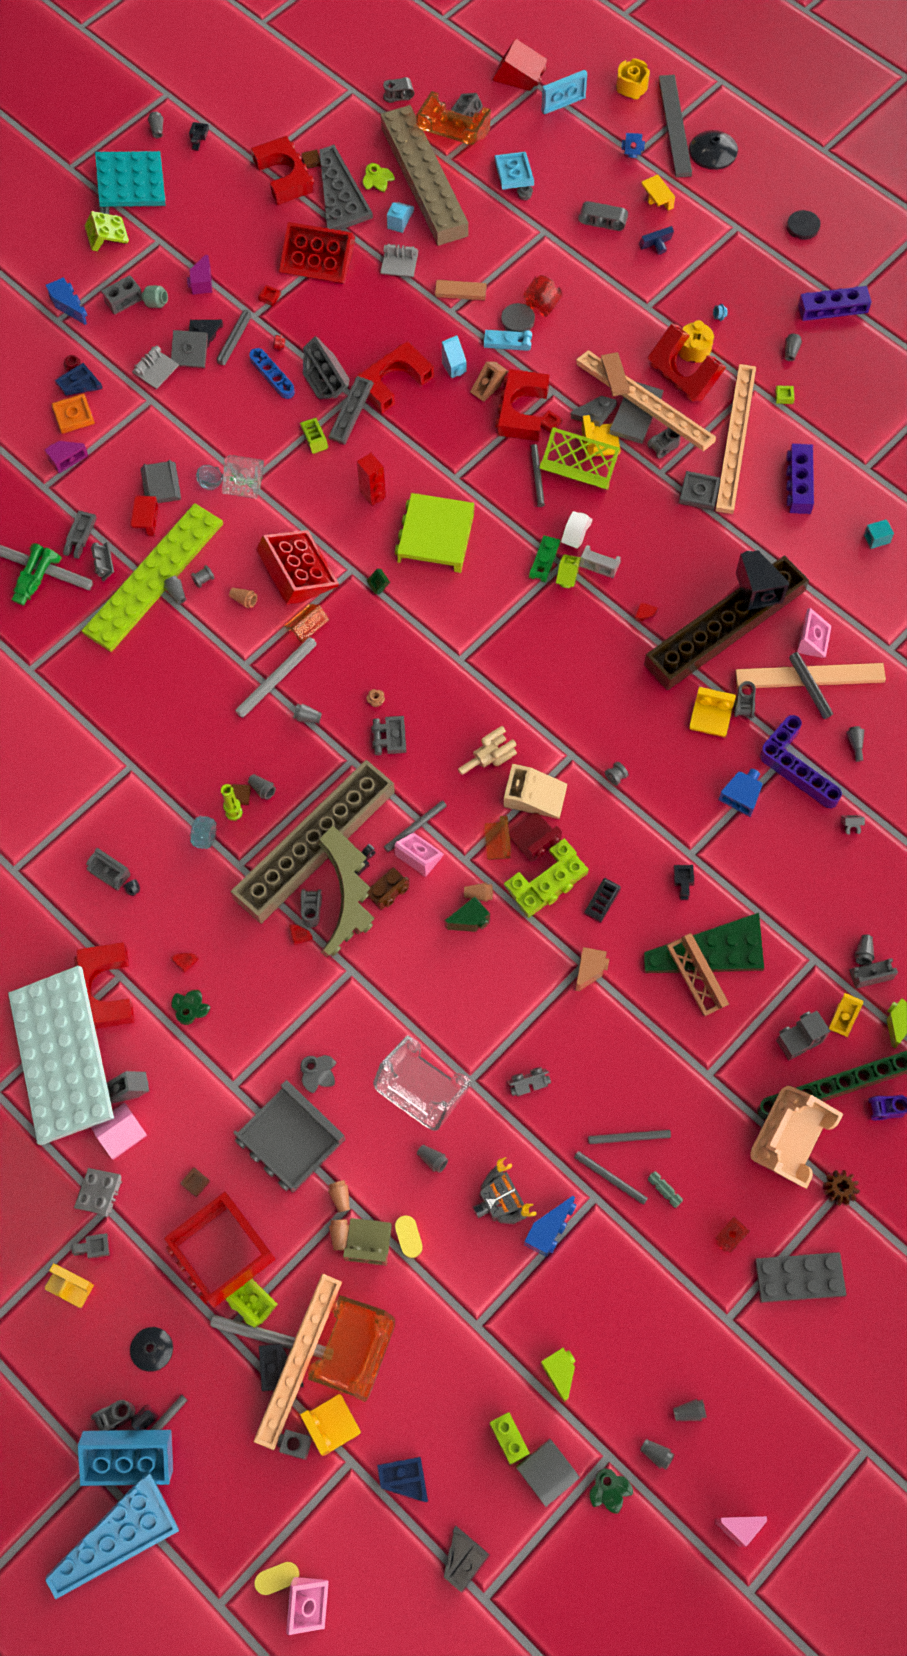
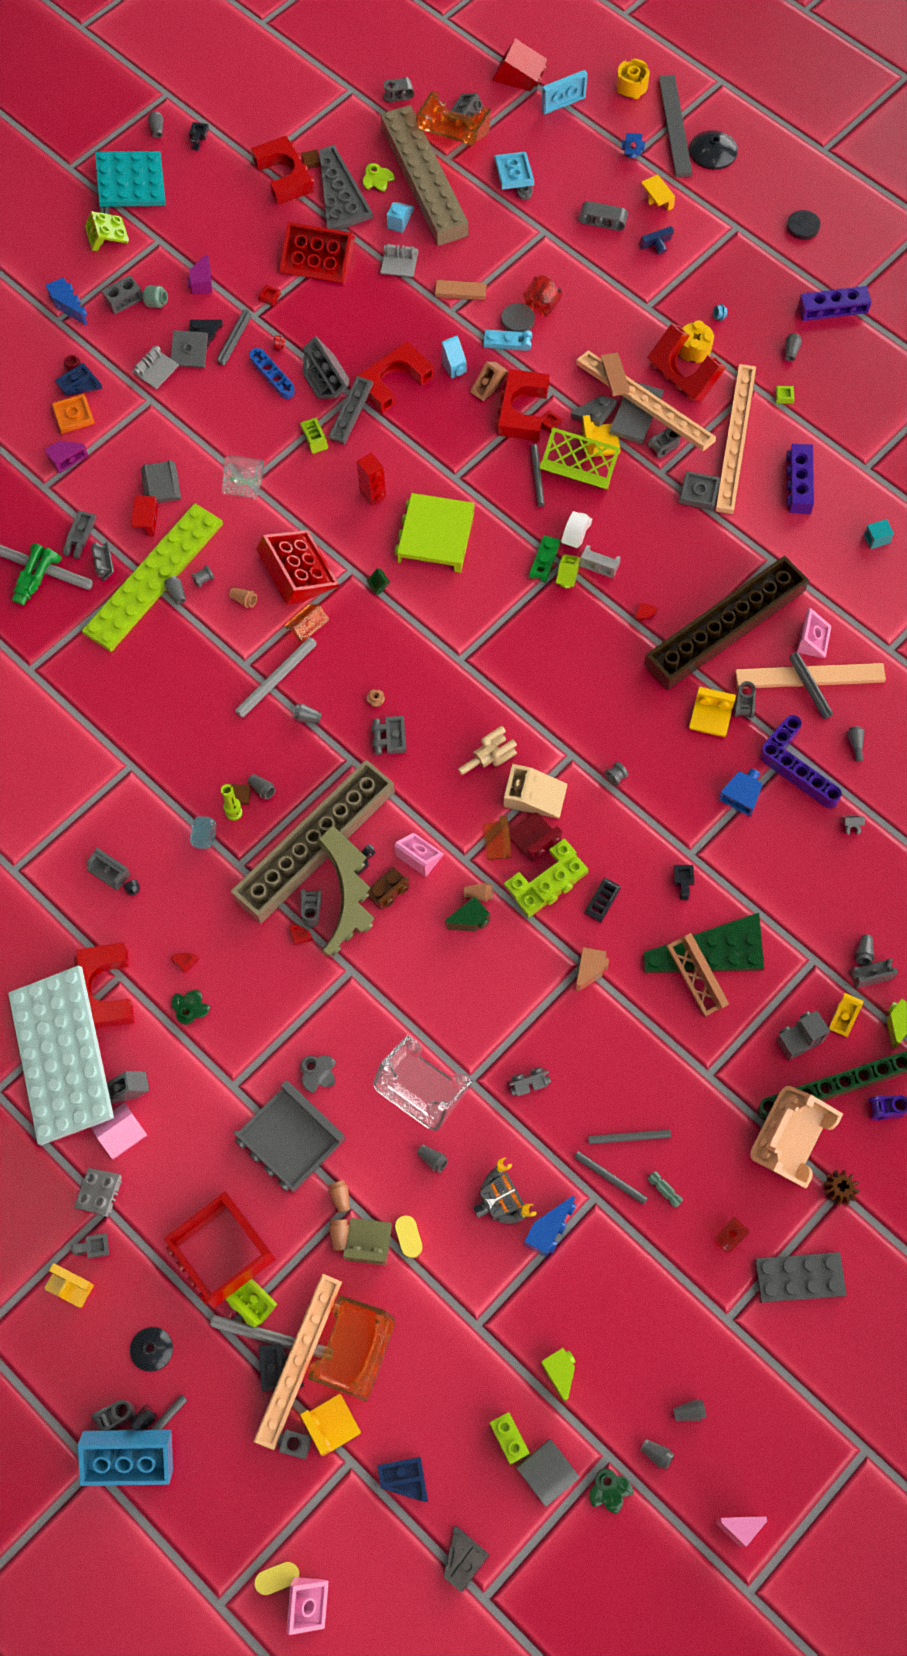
dark azure wing [45,1471,179,1599] -> none
reddish brown tile [180,1167,210,1198] -> none
clear light blue hair [196,465,224,490] -> none
dark grey bar [384,801,447,852] -> none
black slope [736,550,789,610] -> none

